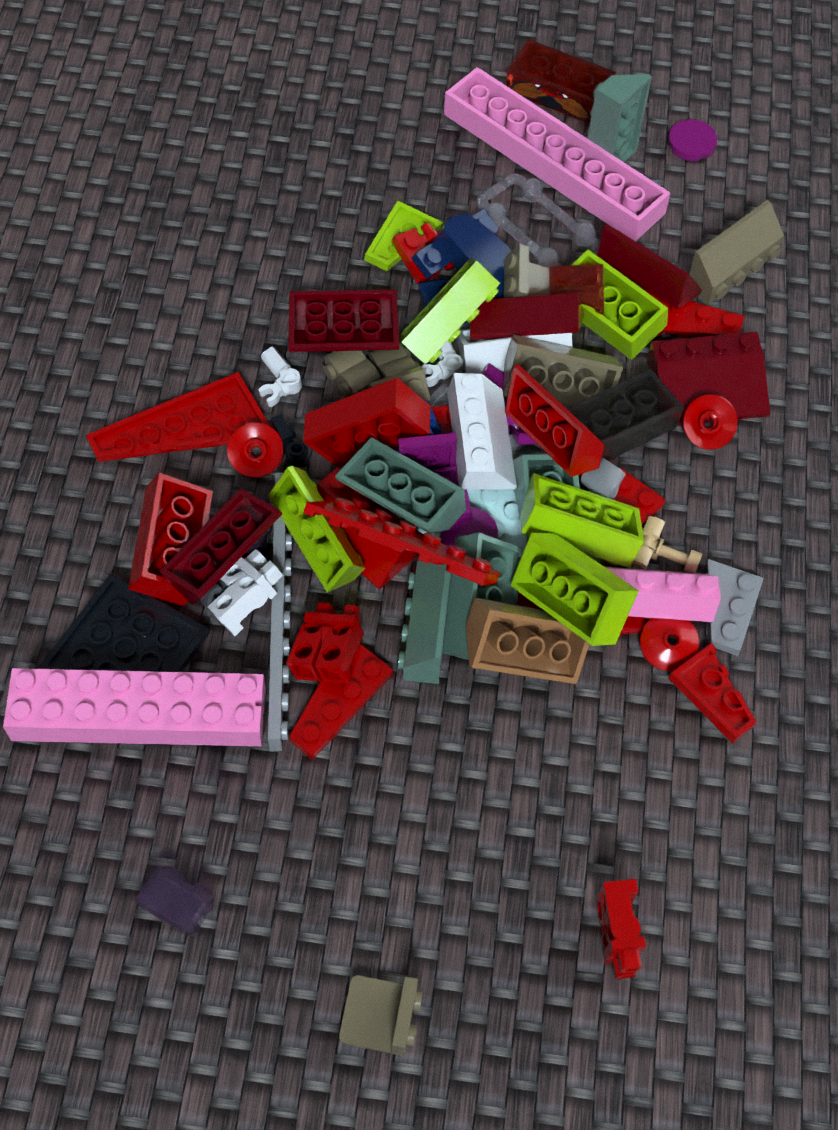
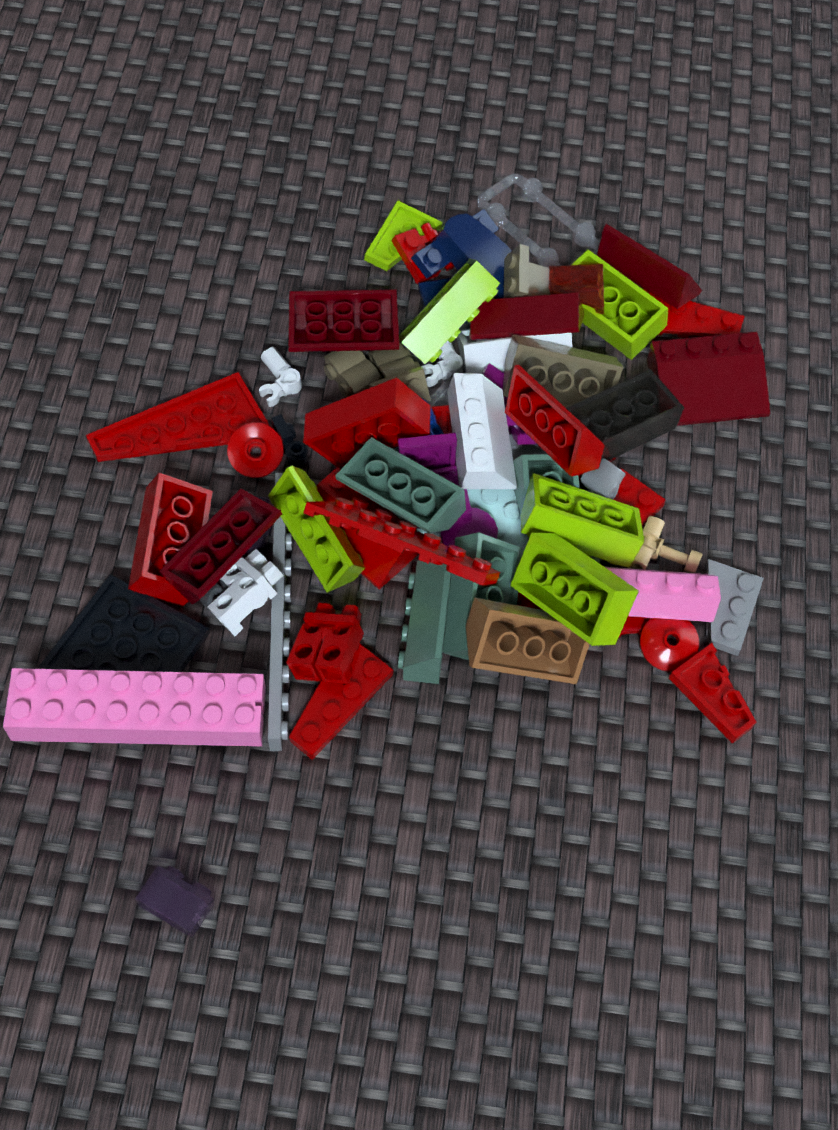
dark tan bracket [339,975,423,1056] -> none
bright pink brick [444,67,671,241] -> none
clear red brick [506,39,616,124] -> none
sand green slope [587,74,652,162] -> none
red hips [595,879,646,980] -> none
magenta tile [668,119,718,162] -> none
red dish [683,394,738,450] -> none
dark tan slope [689,200,784,305] -> none

